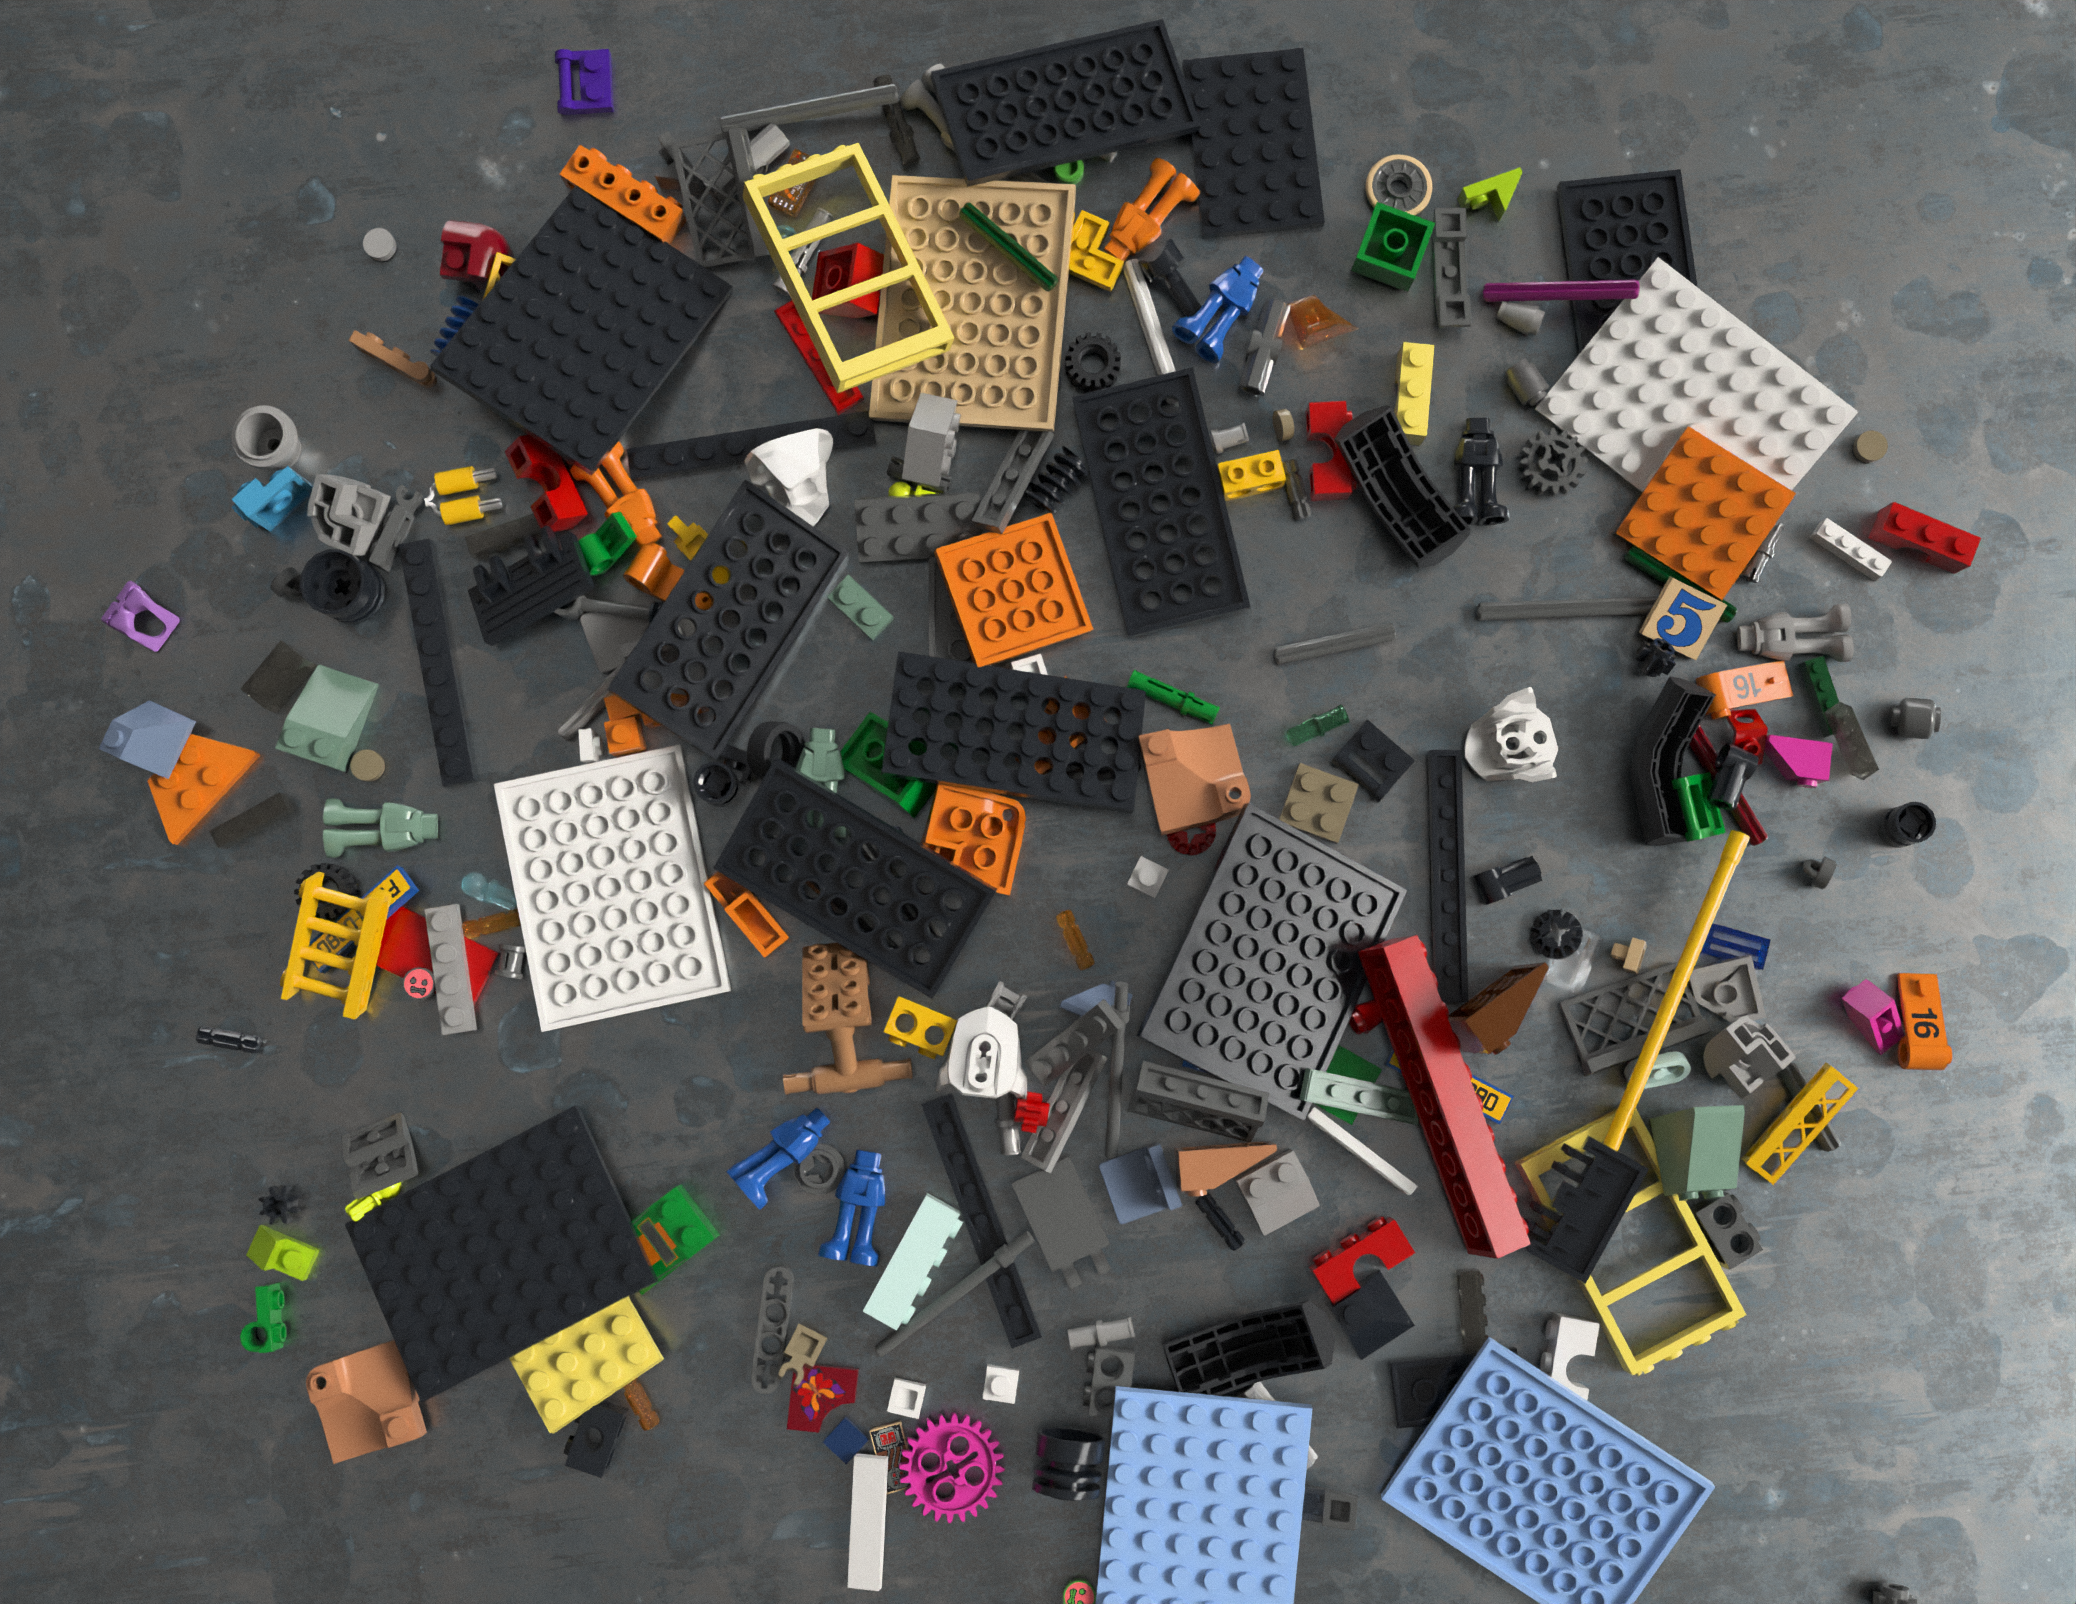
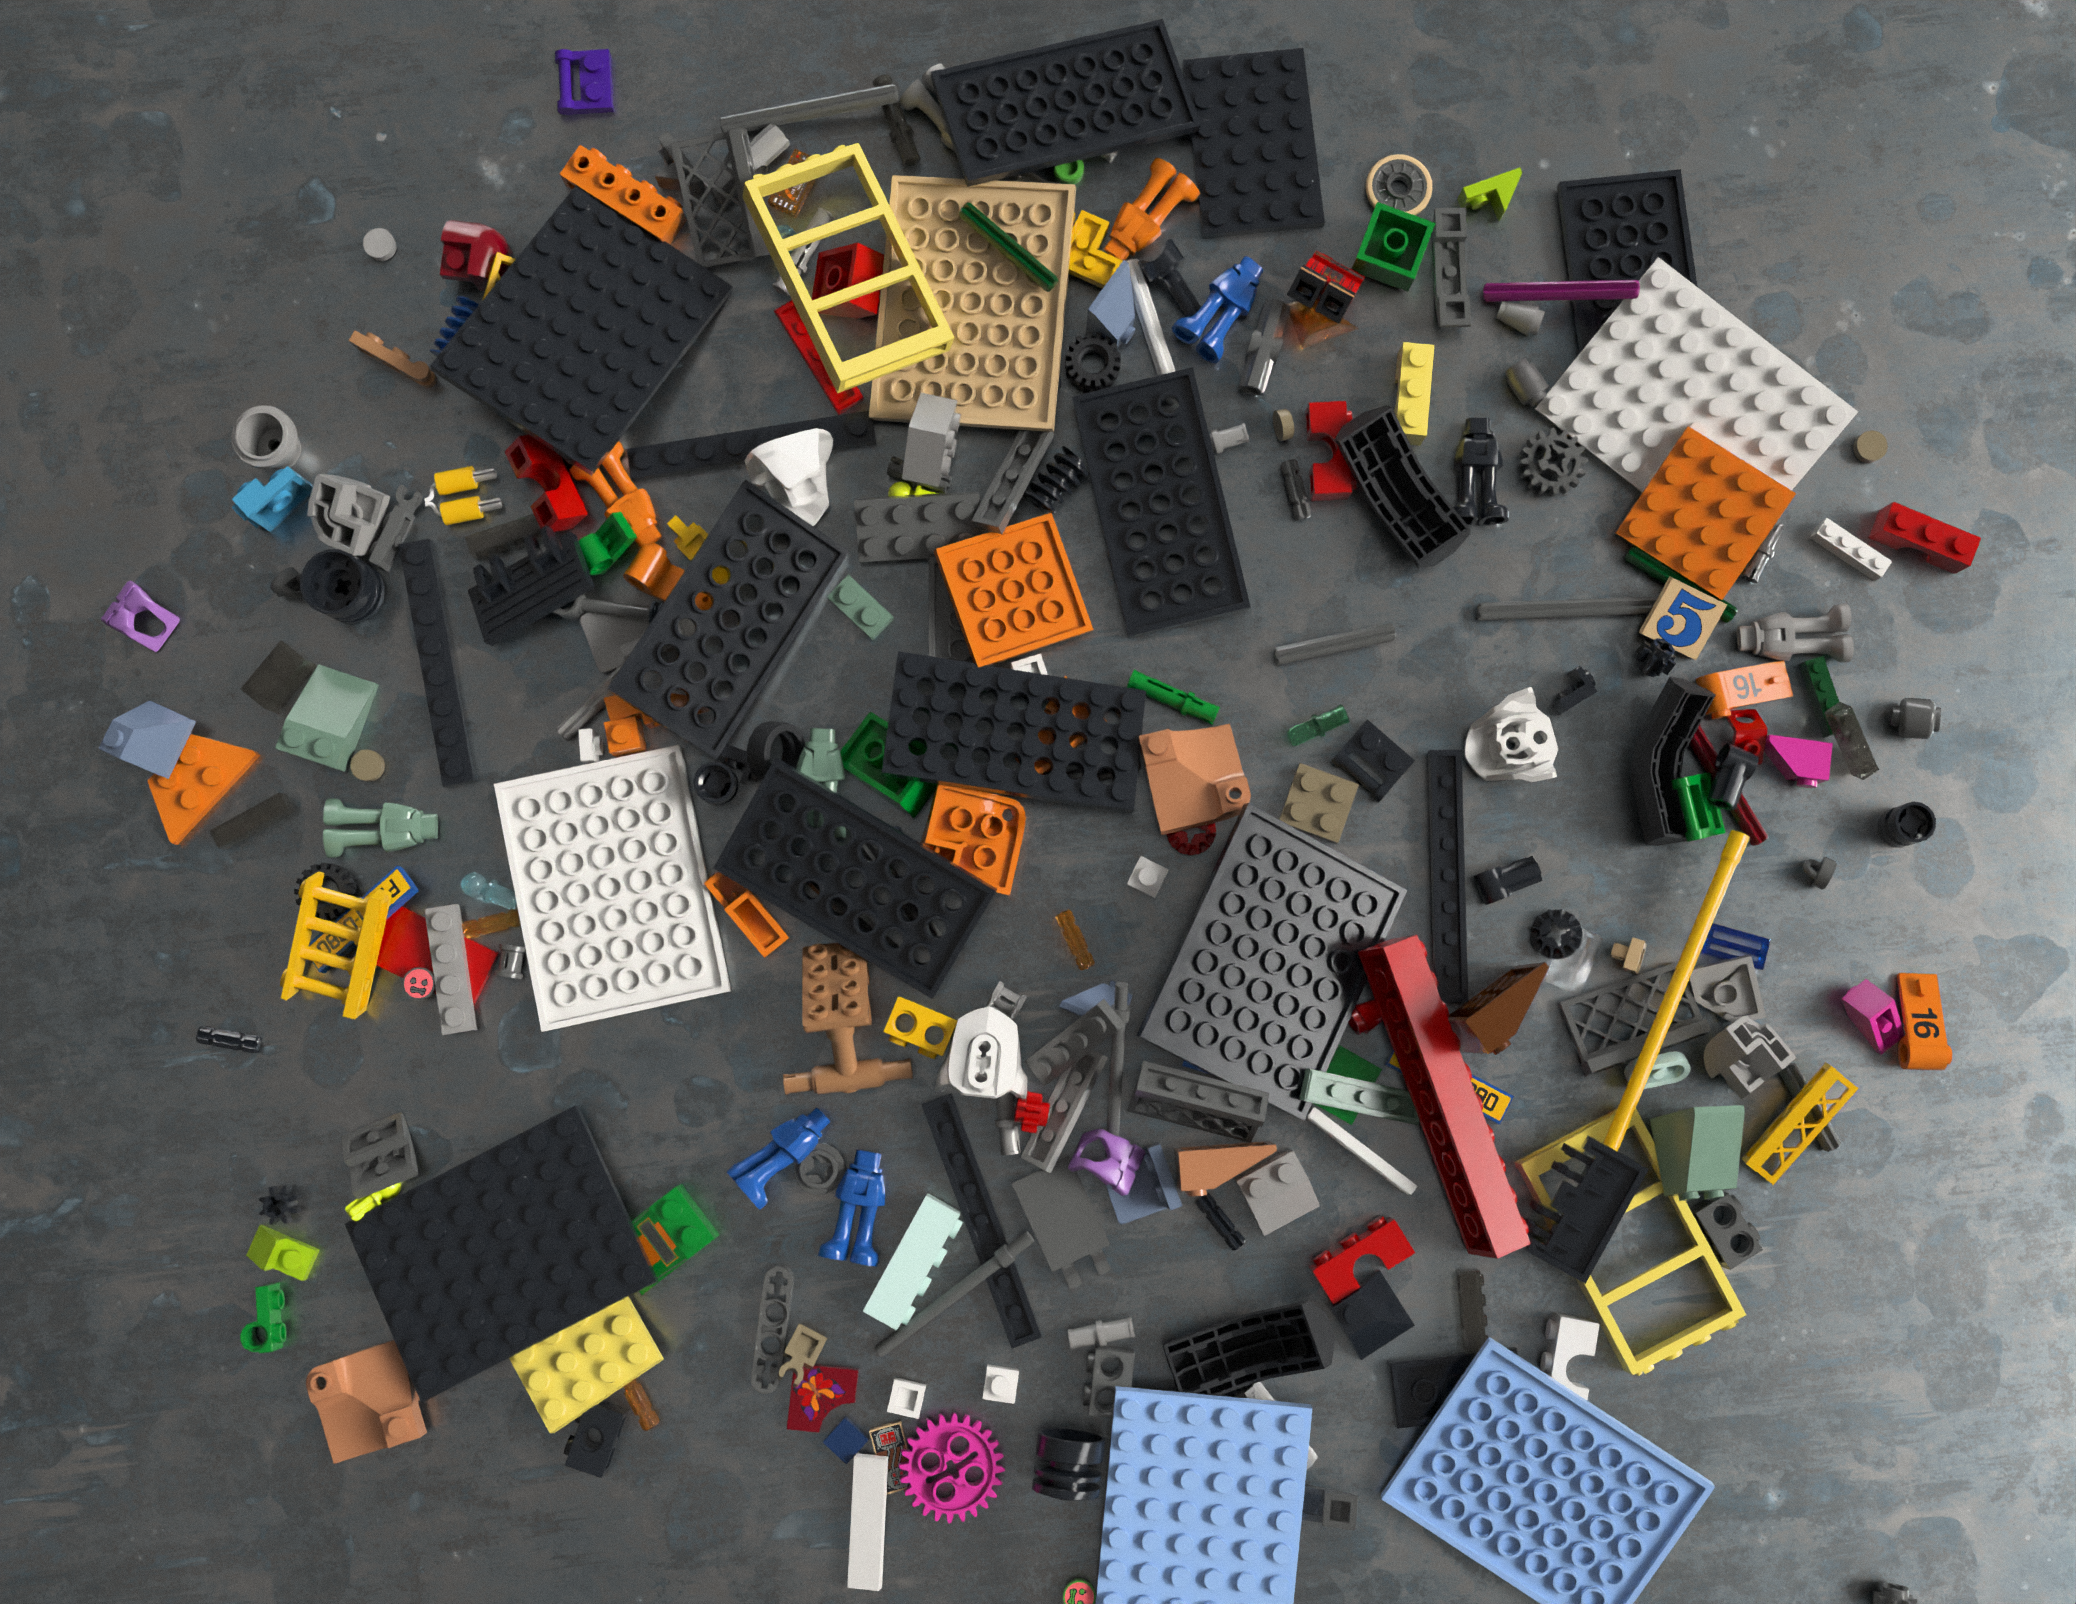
yellow brick [1217,450,1286,501] -> none
none -> medium lavender piece [1068,1129,1145,1196]
none -> sand blue slope [1086,260,1136,347]
none -> black hips [1287,251,1365,324]
none -> black bracket [1552,666,1597,715]

